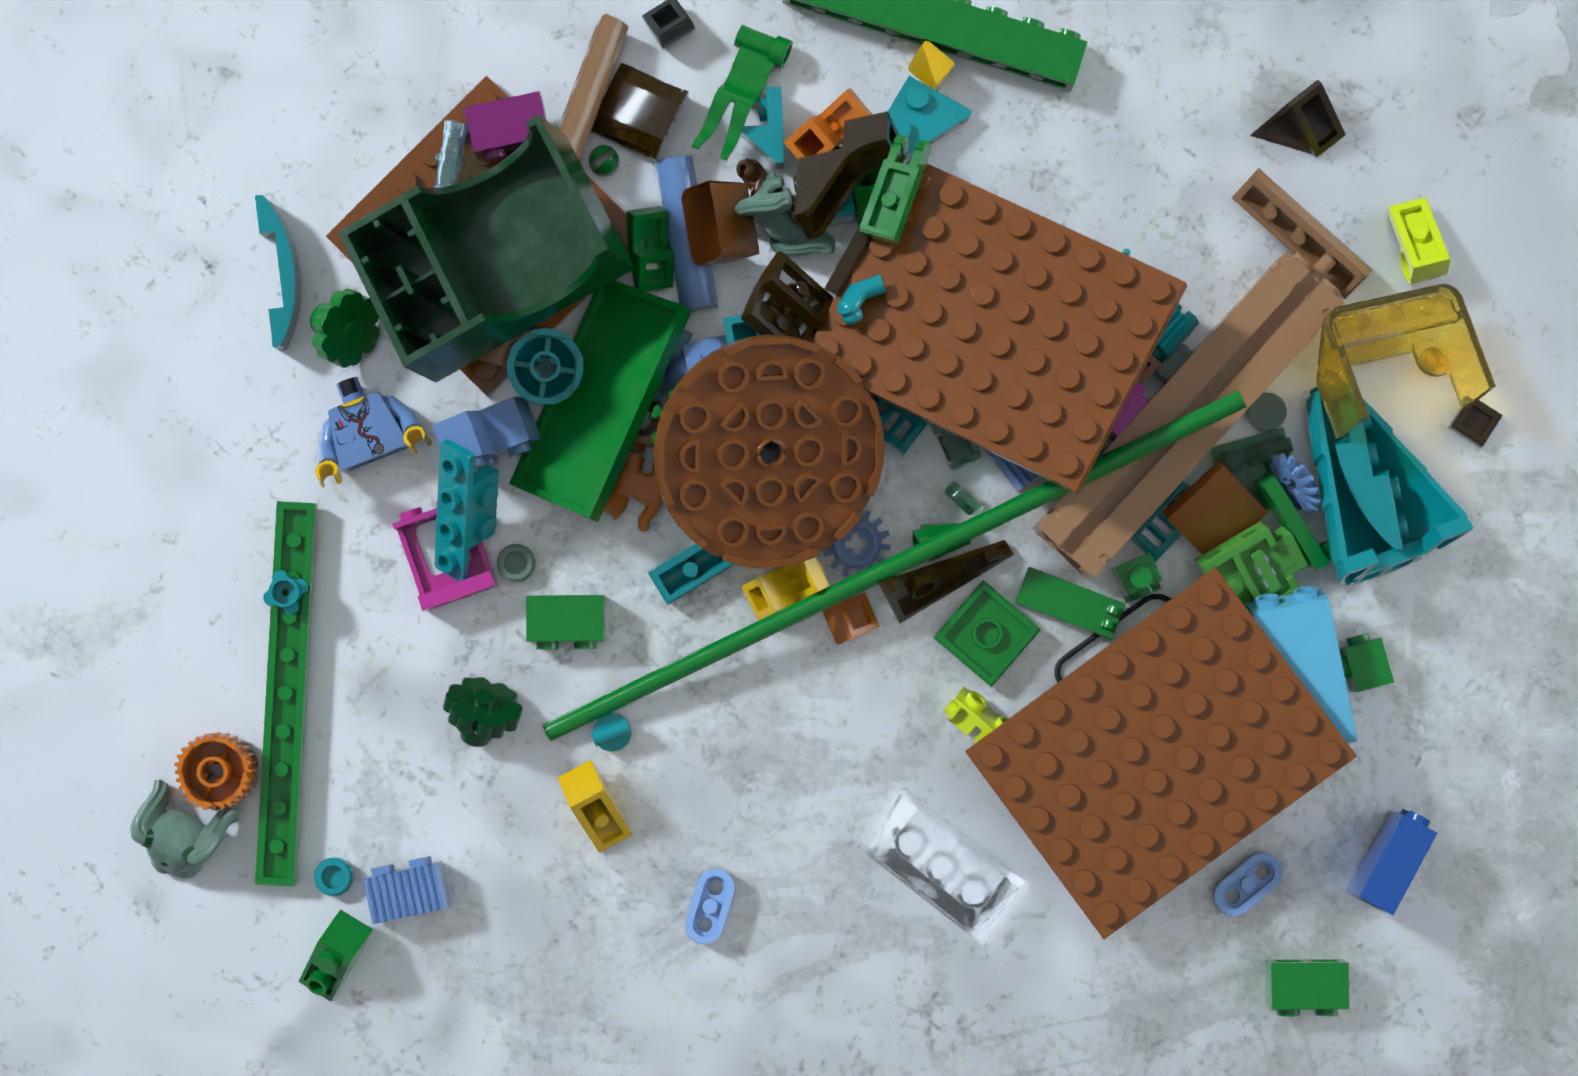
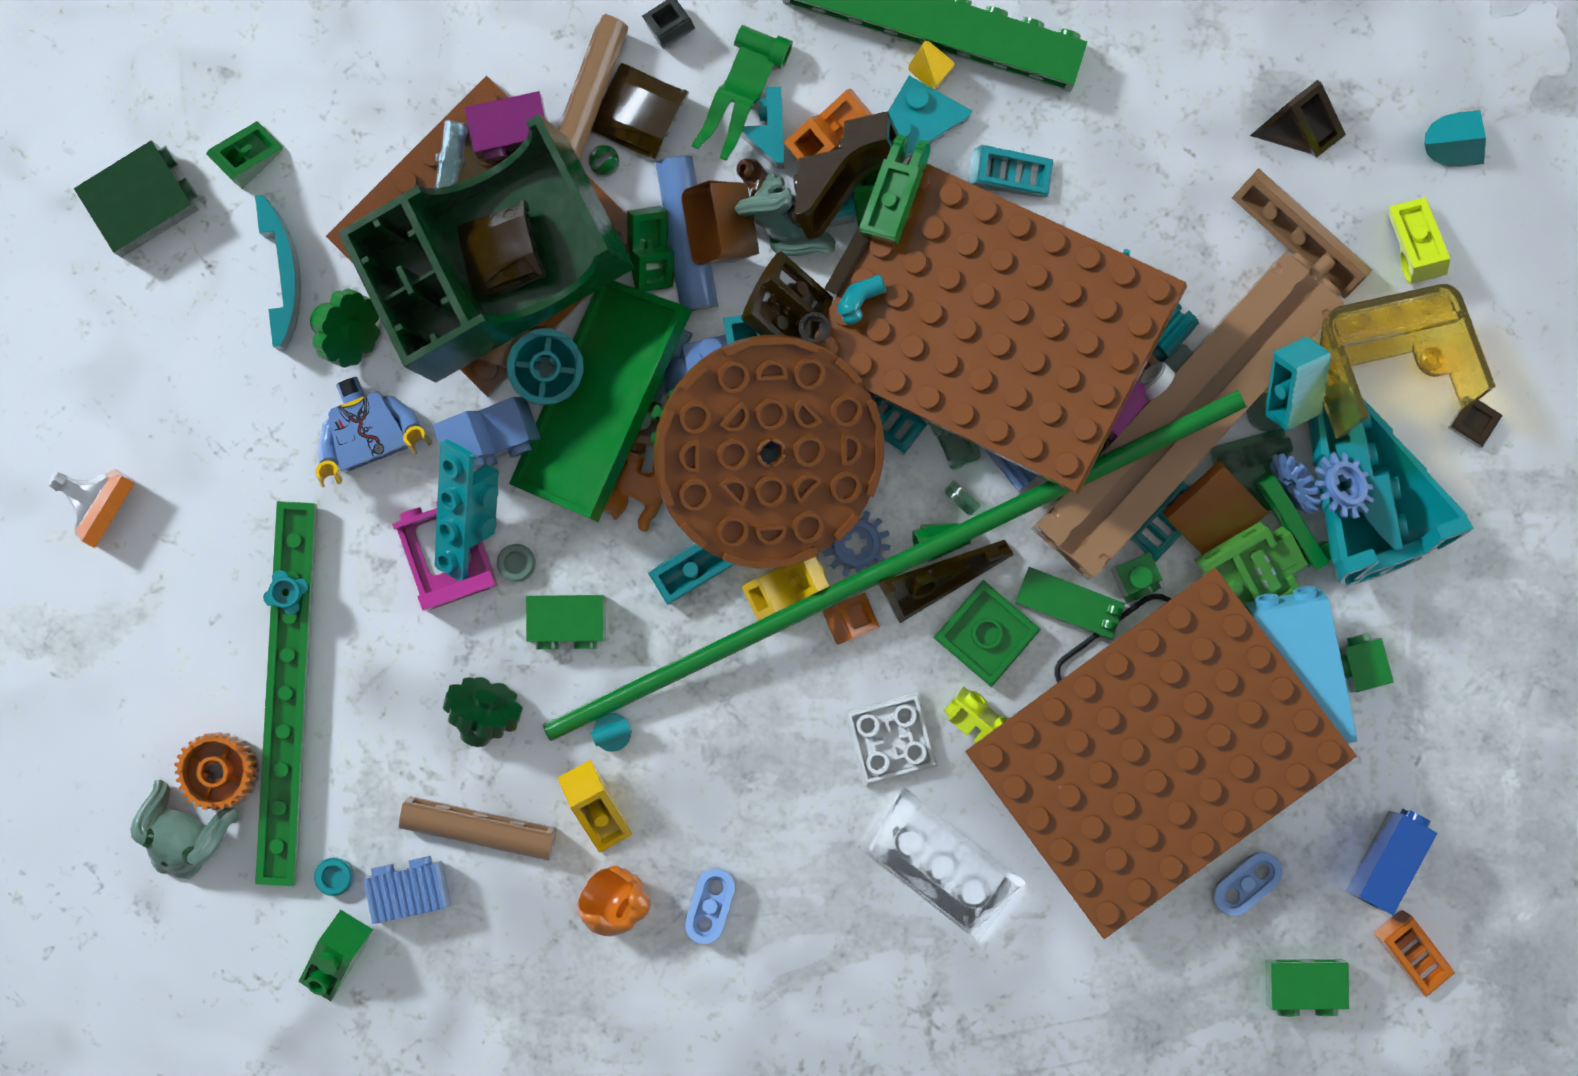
none -> piece [48,469,135,549]
none -> dark green brick [73,140,199,258]
none -> green slope [206,121,283,189]
none -> medium nougat brick [399,796,557,861]
none -> dark brown slope [457,200,546,302]
none -> orange hair [576,865,650,937]
none -> clear smoke hinge [799,312,830,345]
none -> white tile [844,692,938,786]
none -> teal slope [968,145,1053,197]
none -> white tile [1138,362,1175,400]
none -> teal brick [1264,336,1332,431]
none -> medium blue gear [1315,452,1374,519]
none -> orange slope [1374,910,1455,997]
none -> teal brick [1424,110,1486,166]

